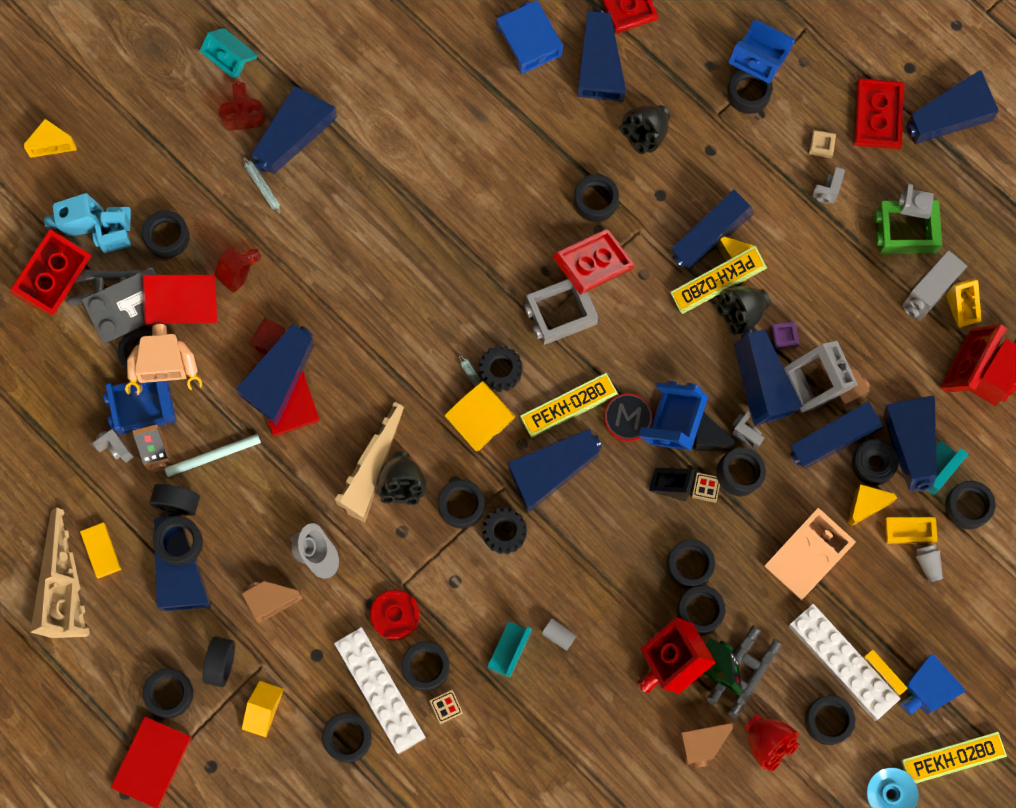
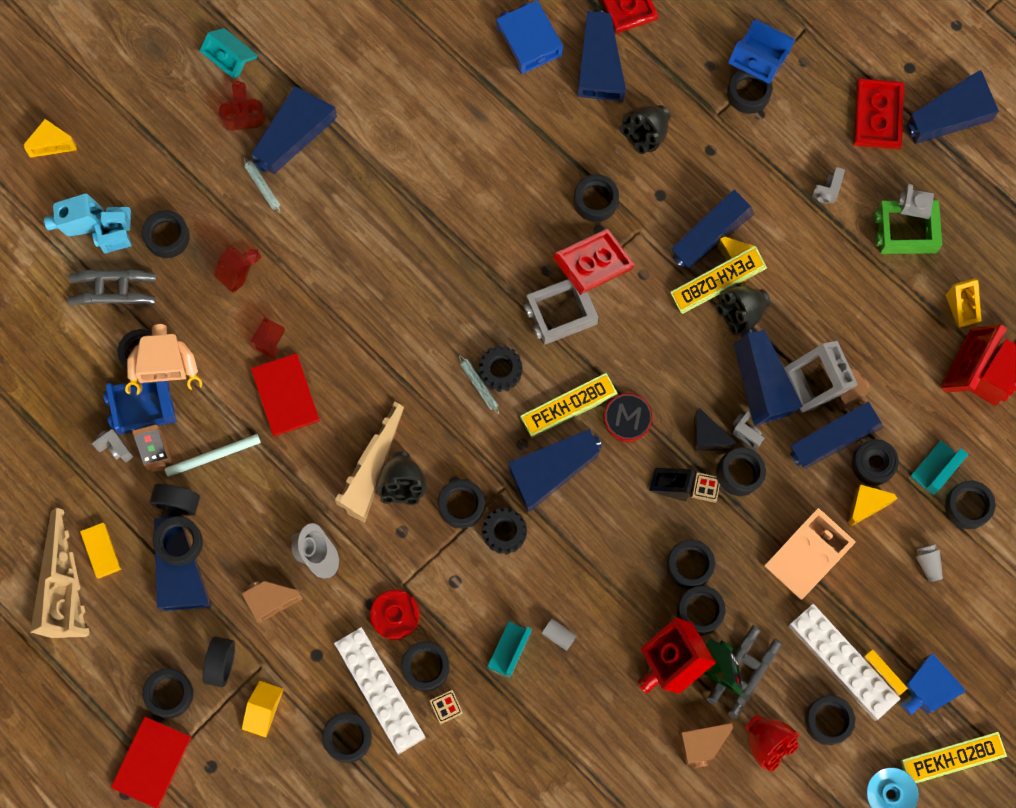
red slope [8,229,92,316] -> none
dark grey slope [82,267,157,344] -> none
red tile [142,275,217,325] -> none
dark blue slope [236,324,314,425] -> none
yellow slope [445,381,515,451] -> none
blue panel [639,381,709,450] -> none
medium lavender tile [771,322,799,350] -> none
tan tile [809,130,836,158] -> none
dark blue slope [883,395,937,491] -> none
yellow tile [885,517,937,544] -> none
light grey window [902,251,967,321] -> none

